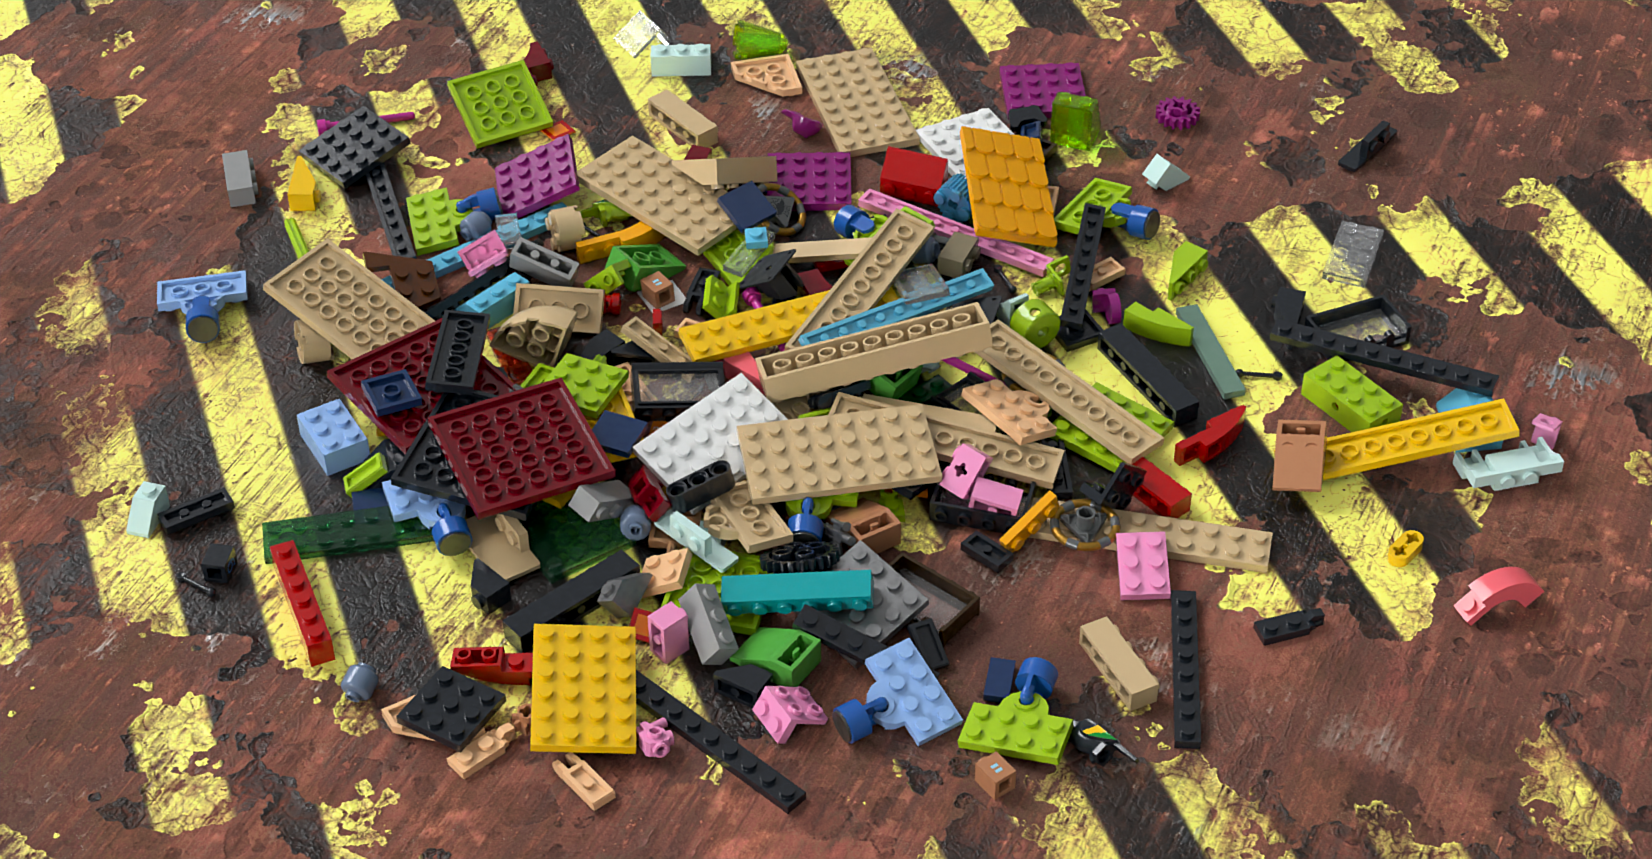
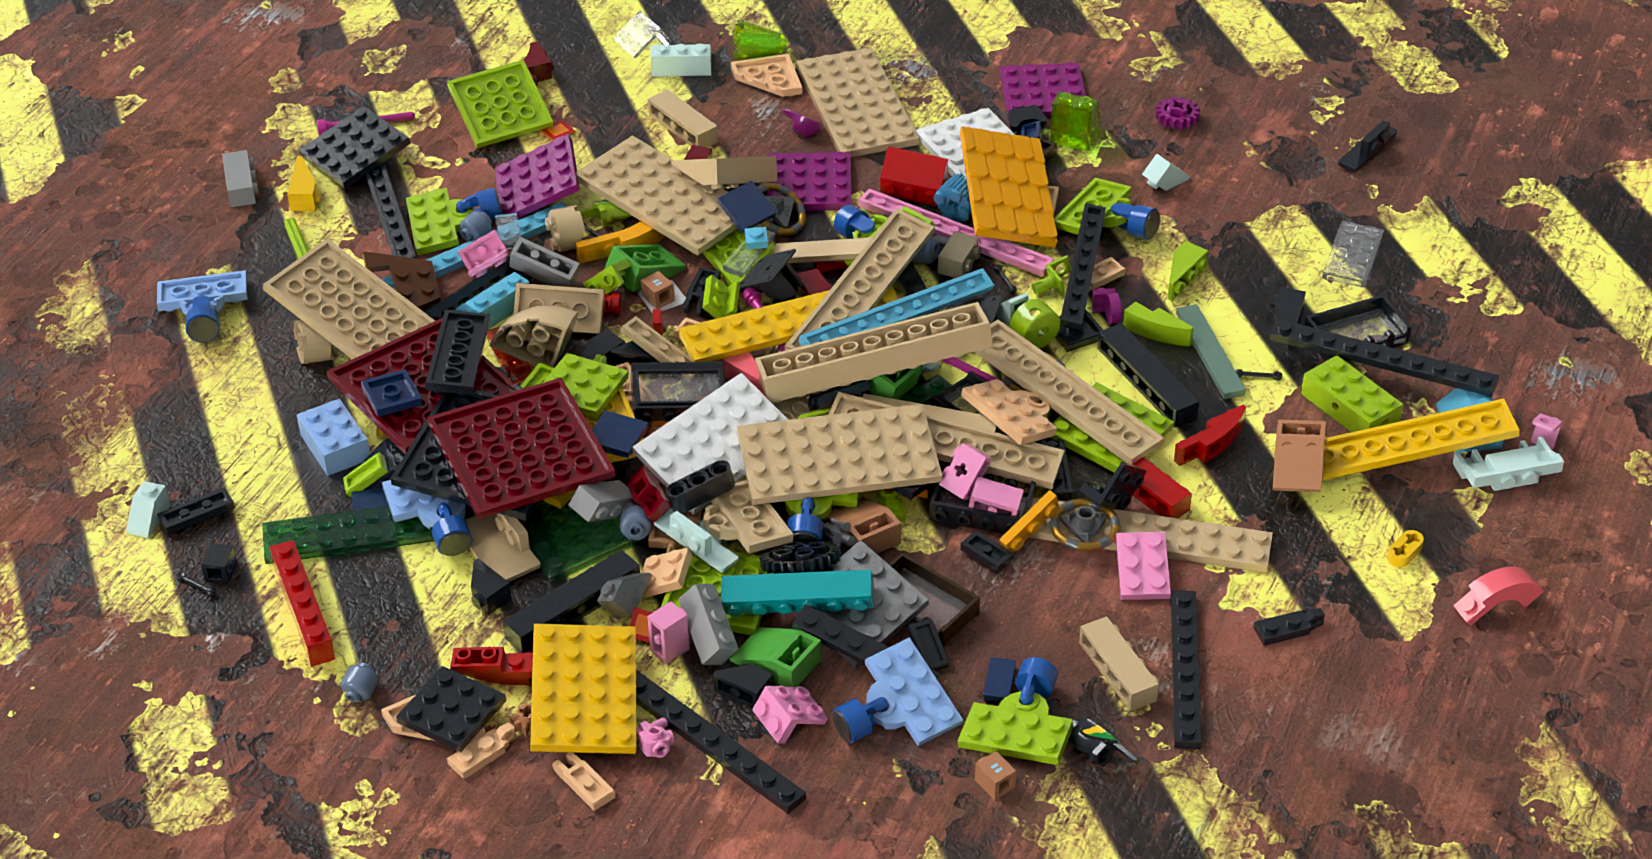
clear tile [893,264,950,305] -> none

